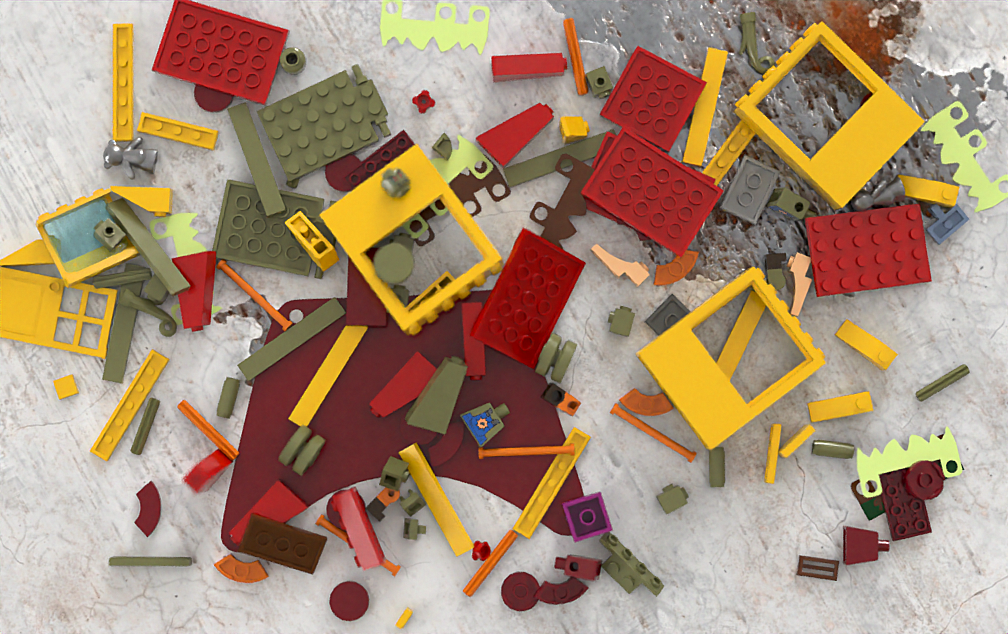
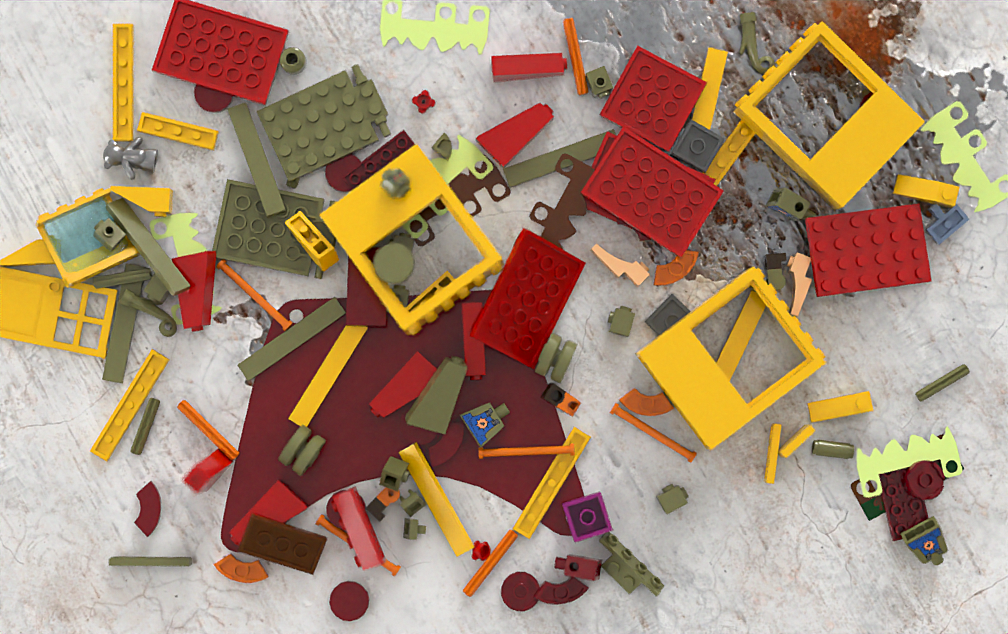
yellow tile [53,374,79,400] -> none
olive piece [216,377,240,419] -> none
yellow tile [395,607,413,629] -> none
yellow slope [559,116,590,145] -> none
olive piece [709,447,725,487] -> none
light grey tile [719,155,780,225] -> none
reddish brown tile [796,555,839,581] -> none
yellow slope [835,319,898,371] -> none
dark red torso [843,526,890,565] -> none
flat silver piece [851,177,905,212] -> none
none -> dark grey tile [671,119,725,173]
none -> olive torso [901,516,948,565]

